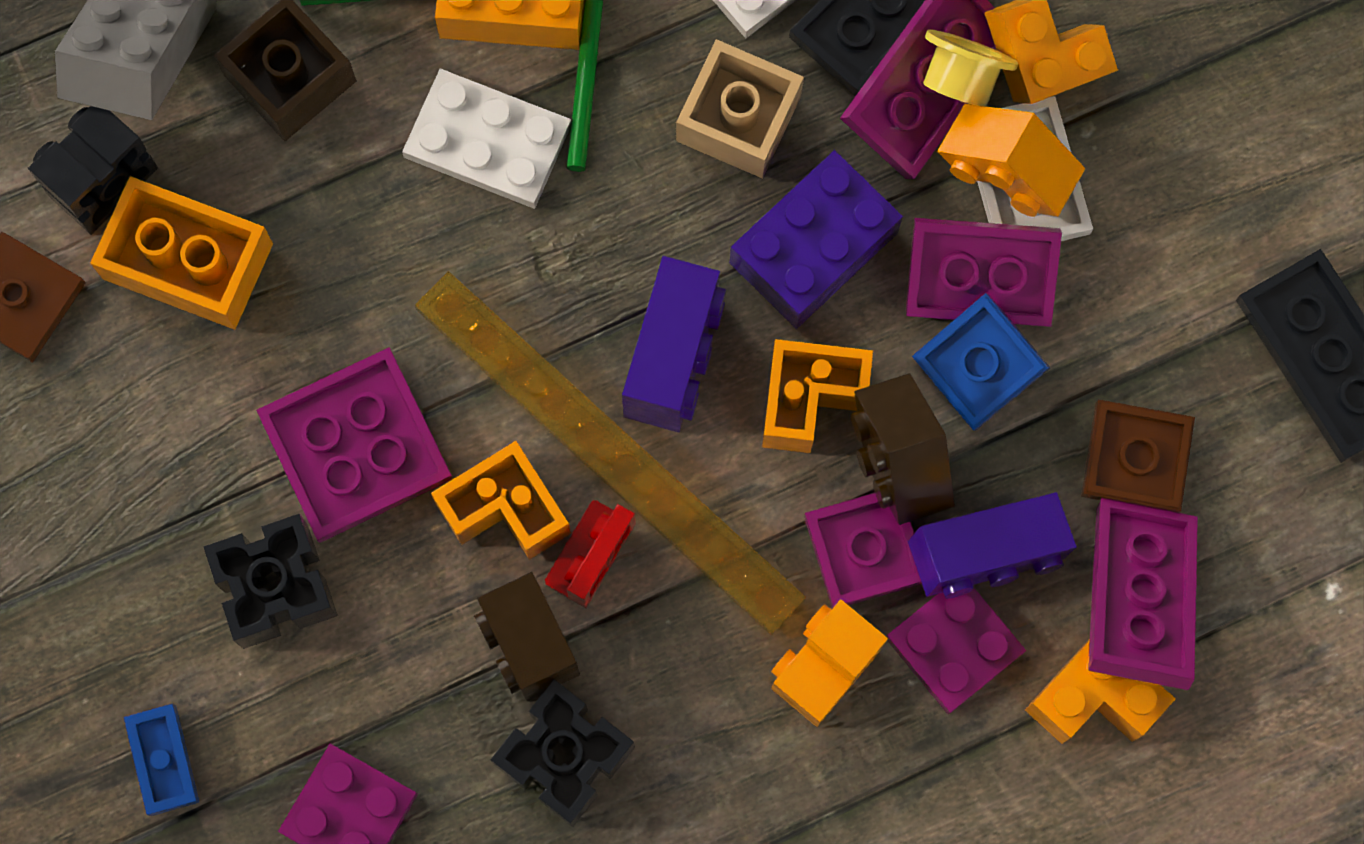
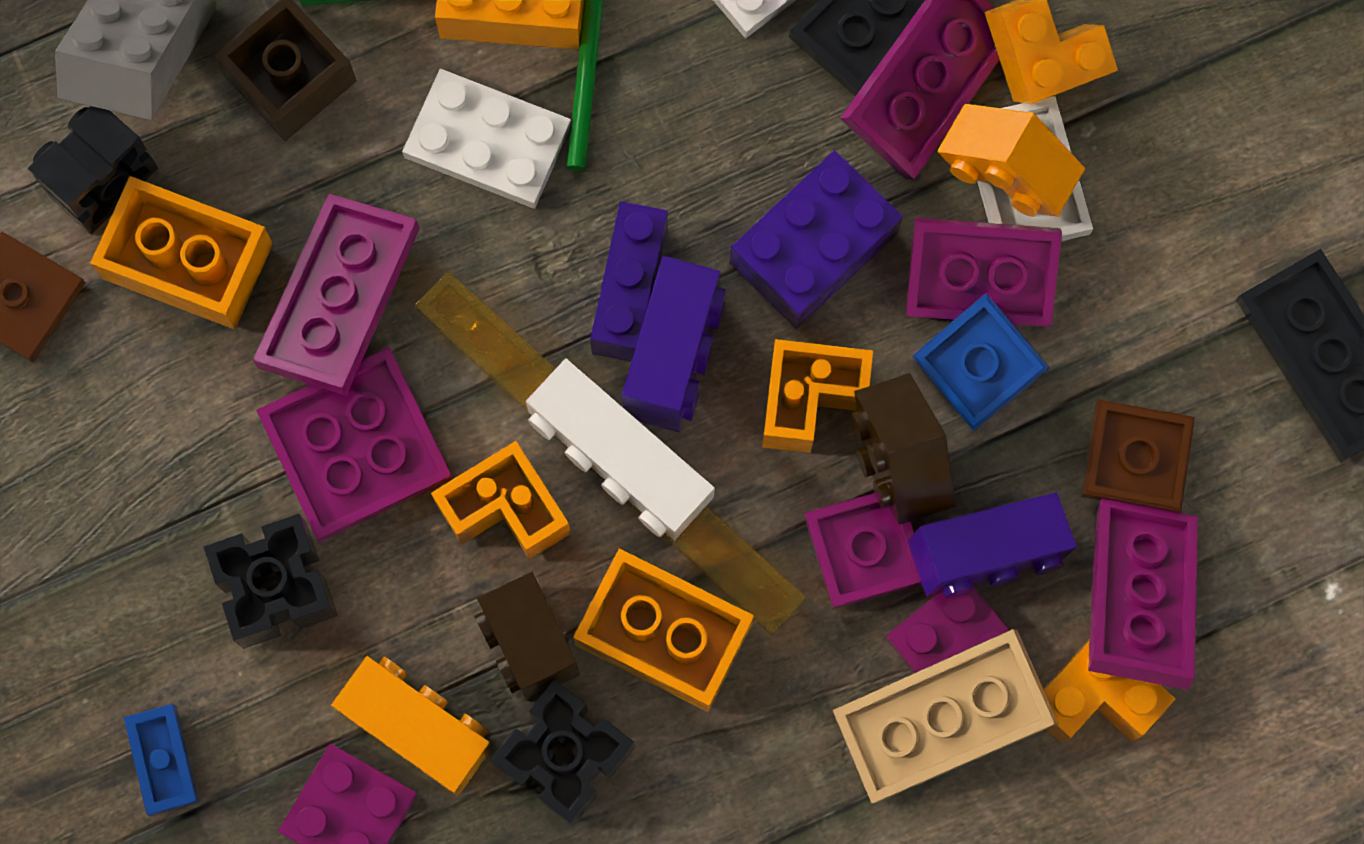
red bracket [545,500,636,608] -> none
tan brick [676,39,804,179] -> none
light orange brick [771,599,888,727] -> none
light yellow piece [923,30,1018,106] -> none
none -> magenta plate [253,194,420,396]
none -> light orange brick [331,656,493,796]
none -> white brick [526,358,715,541]
none -> light orange brick [573,548,754,712]
none -> dark purple brick [590,201,668,362]
none -> tan plate [833,629,1059,804]

